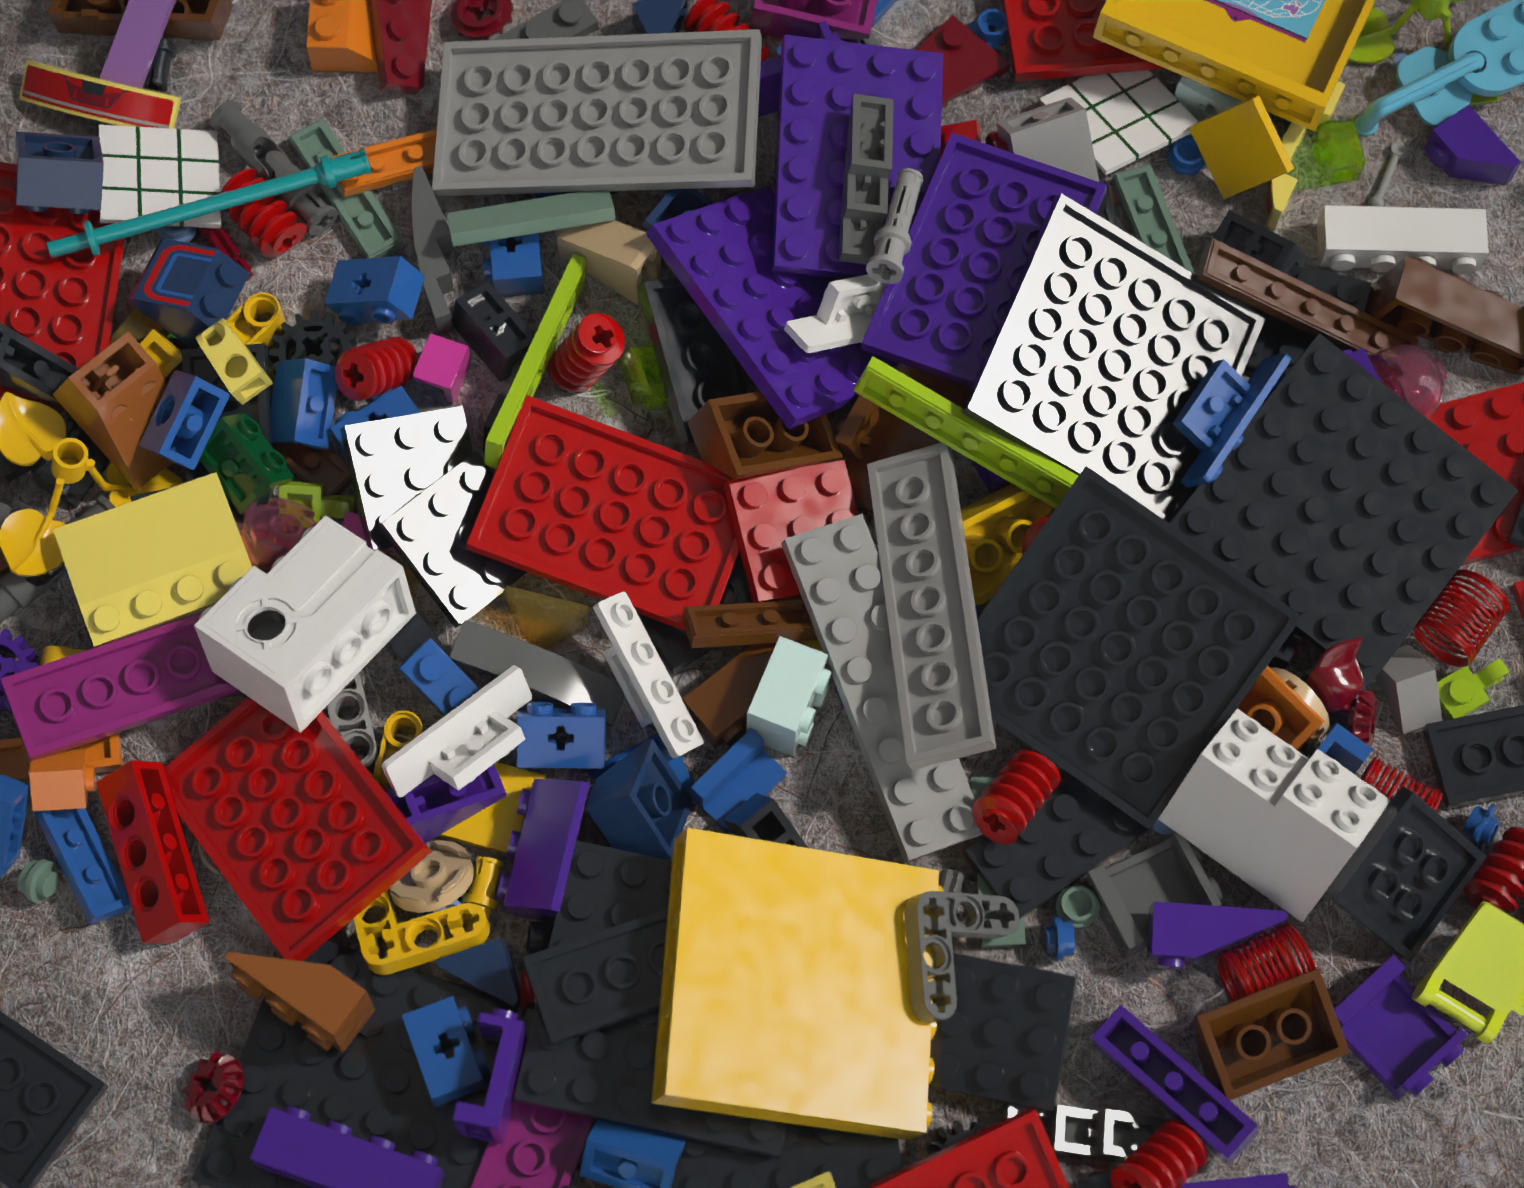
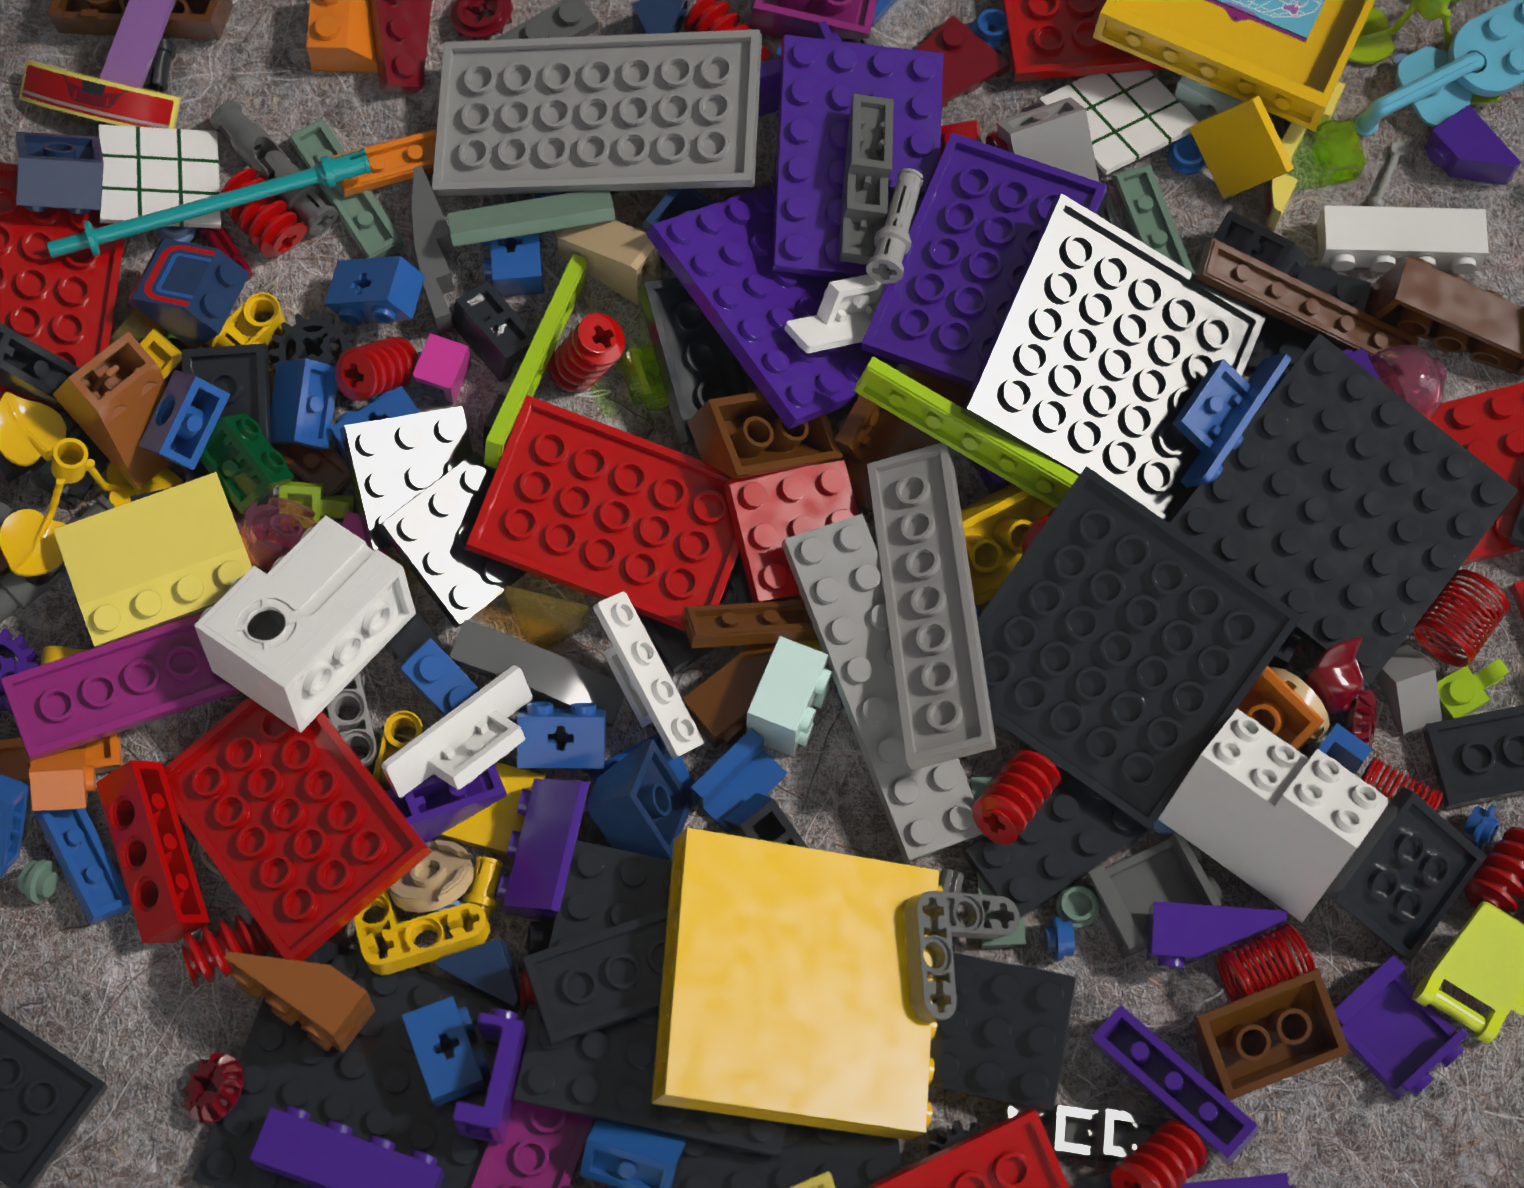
light yellow leg [195,318,273,405] -> none
none -> red piece [182,914,280,988]

